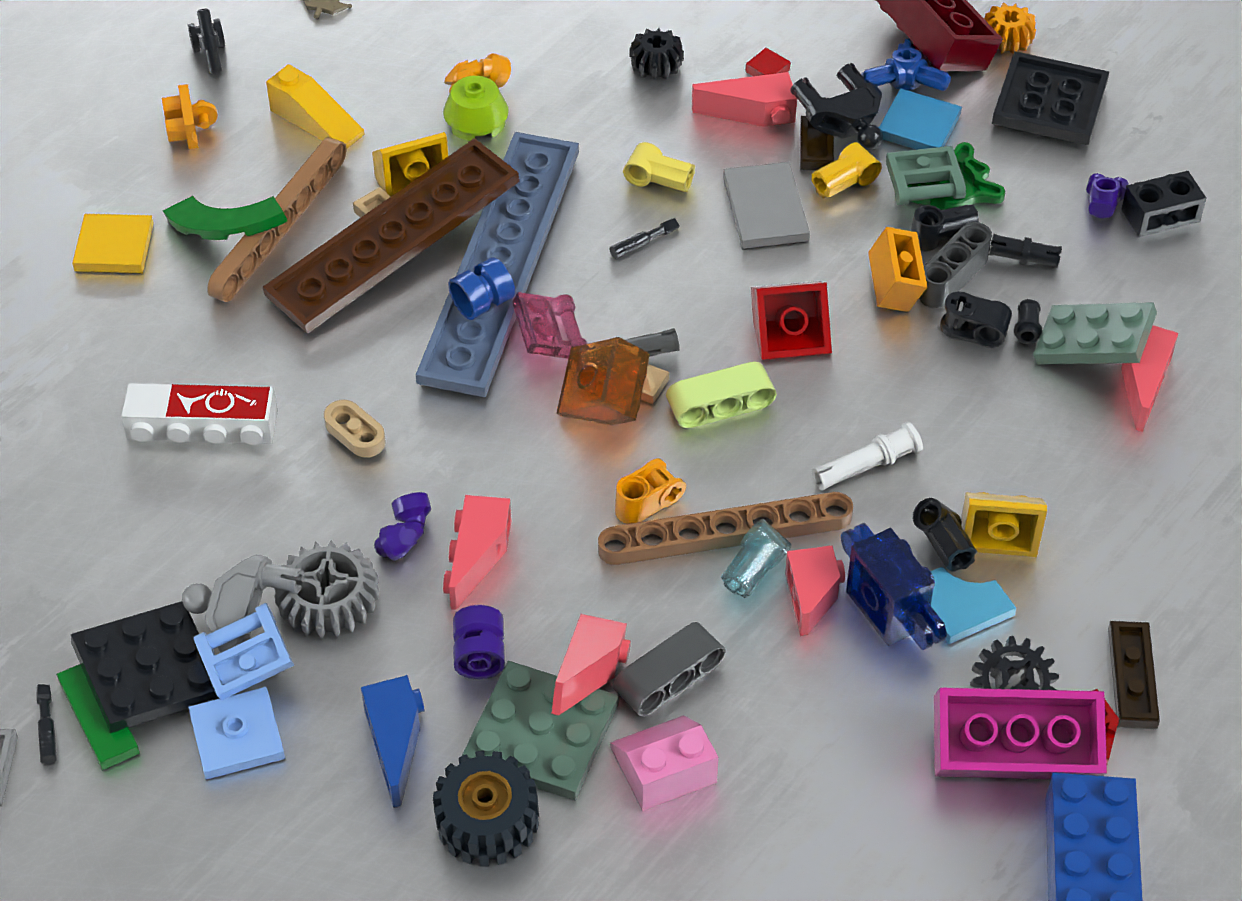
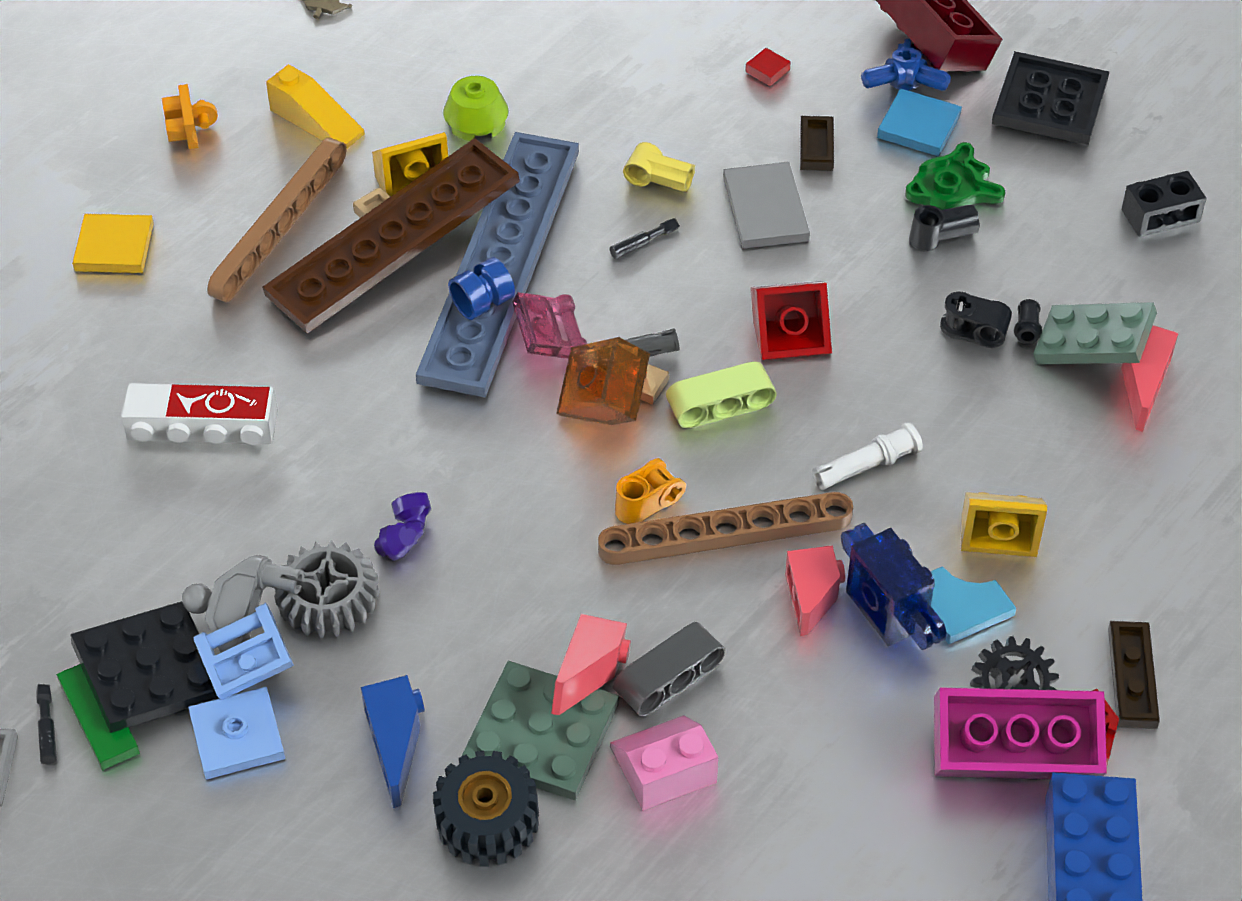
green tile [163,196,288,240] -> none
black piece [187,8,225,74] -> none
tan plate [324,400,386,457] -> none
coral slope [443,495,512,610] -> none
light orange arm [444,53,511,93] -> none
dark purple wheel [453,605,505,679] -> none
black gear [629,28,684,80] -> none
coral slope [692,72,797,127] -> none
clear light blue piece [721,519,792,598] -> none
black connector [790,63,883,150] -> none
yellow piece [811,142,882,199] -> none
light orange brick [868,227,927,312] -> none
sand green plate [886,146,966,206] -> none
black piece [912,498,977,572] -> none
dark grey beam [919,222,992,308] -> none
light orange gear [984,2,1036,54] -> none
black pin [989,234,1062,268] -> none
dark purple plate [1086,173,1129,219] -> none

